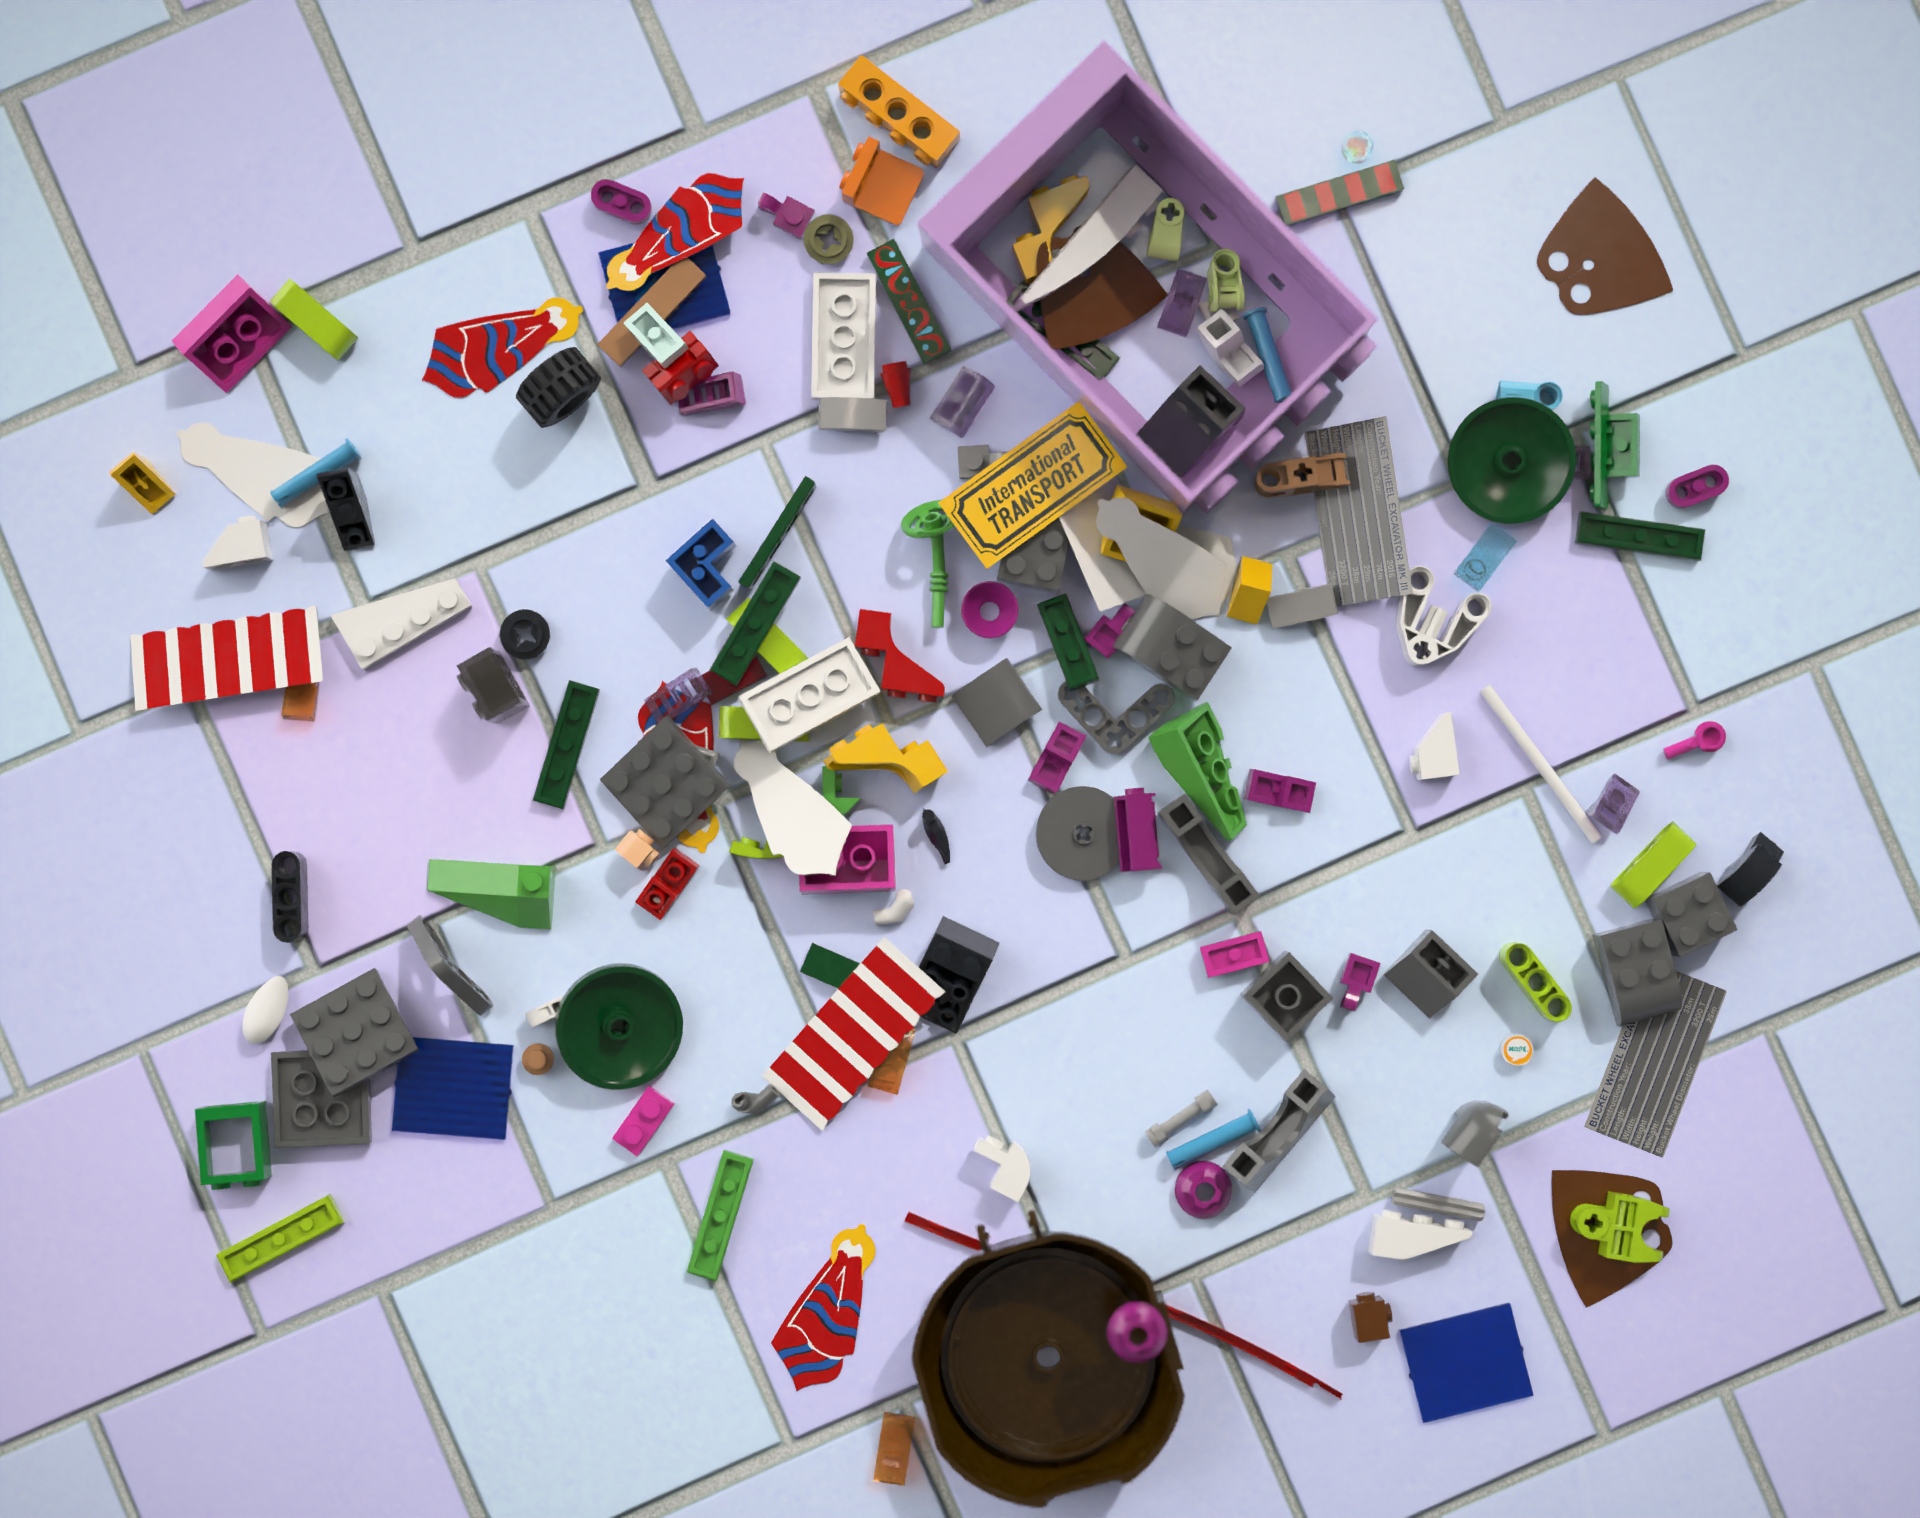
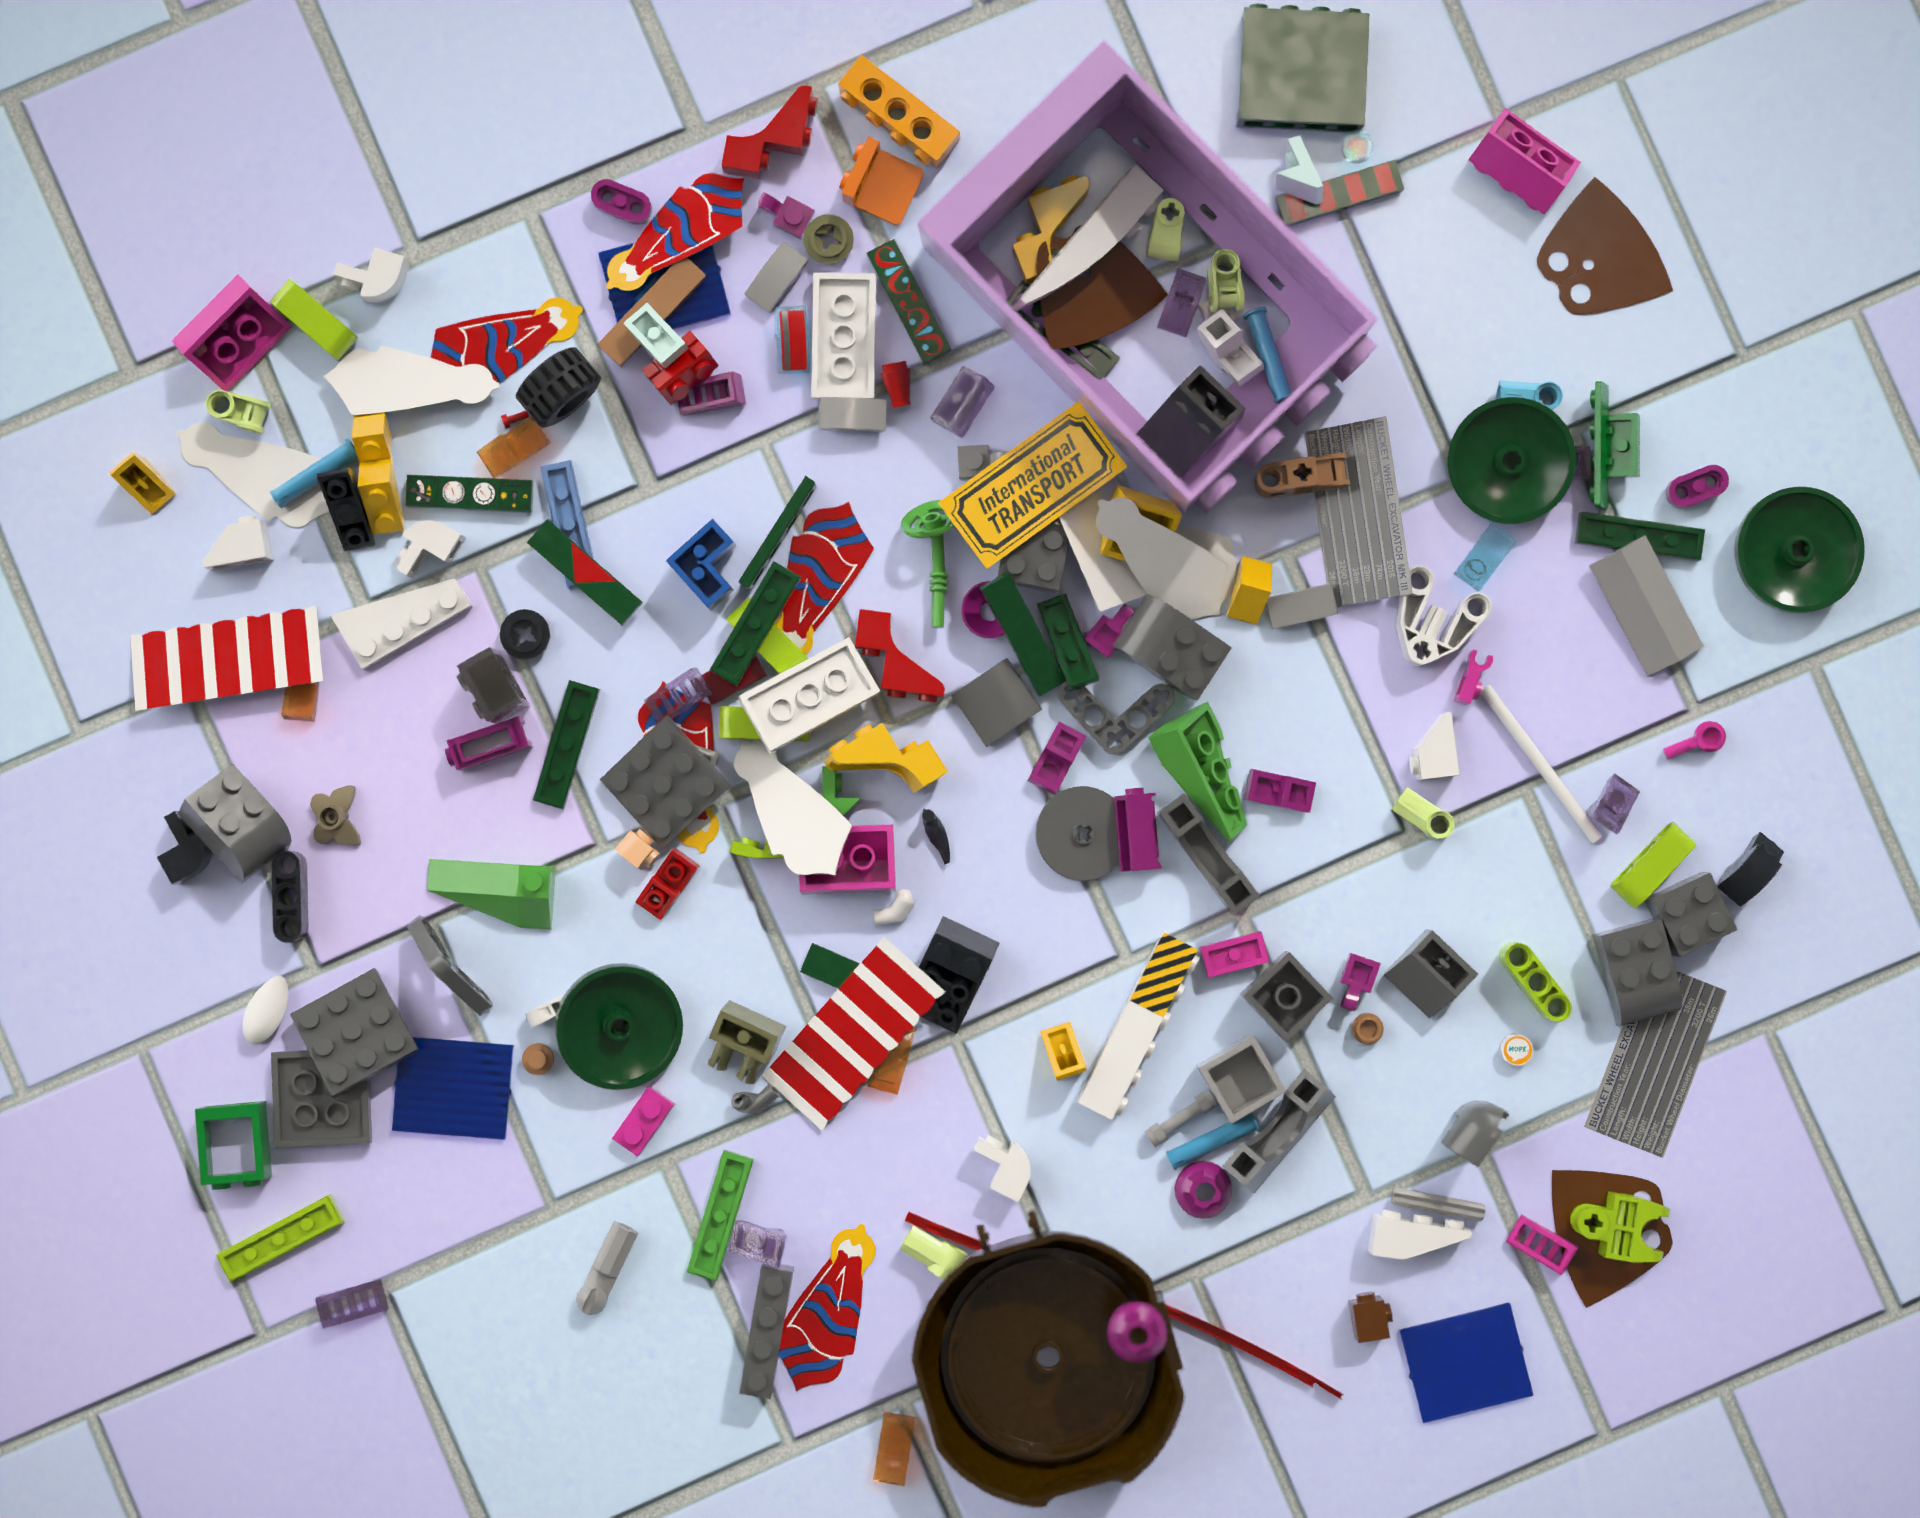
none -> black brick [157,811,213,885]
none -> dark grey brick [178,764,292,884]
none -> yellowish green piece [206,390,272,434]
none -> dark tan animal [310,785,361,846]
none -> clear purple slope [315,1278,389,1329]
none -> white sticker [322,346,500,415]
none -> white brick [333,247,410,303]
none -> yellow arch [352,412,404,535]
none -> white brick [396,520,466,579]
none -> tile [405,474,534,513]
none -> magenta window [445,716,533,771]
none -> clear orange slope [477,417,551,478]
none -> red piece [501,410,530,429]
none -> dark green tile [527,519,643,626]
none -> medium blue tile [540,460,594,590]
none -> light grey piece [576,1221,639,1315]
none -> olive brick [708,1000,786,1084]
none -> red arch [721,85,818,180]
none -> clear purple slope [729,1220,786,1267]
none -> dark grey arch [739,1261,795,1399]
none -> light grey slope [744,241,809,313]
none -> slope [774,306,810,374]
none -> red sticker [775,501,874,655]
none -> yellowish green piece [900,1225,968,1280]
none -> dark green tile [980,572,1066,697]
none -> yellow slope [1040,1021,1087,1081]
none -> white brick [1077,932,1199,1120]
none -> light grey piece [1196,1034,1287,1124]
none -> panel [1236,3,1370,133]
none -> light aqua slope [1276,135,1323,205]
none -> medium nougat plate [1351,1013,1384,1045]
none -> yellowish green piece [1391,787,1454,840]
none -> dark pink plate [1454,649,1493,705]
none -> dark pink slope [1468,108,1581,214]
none -> dark pink slope [1506,1214,1579,1275]
none -> light grey slope [1588,535,1704,676]
none -> dark green dish [1734,486,1865,613]

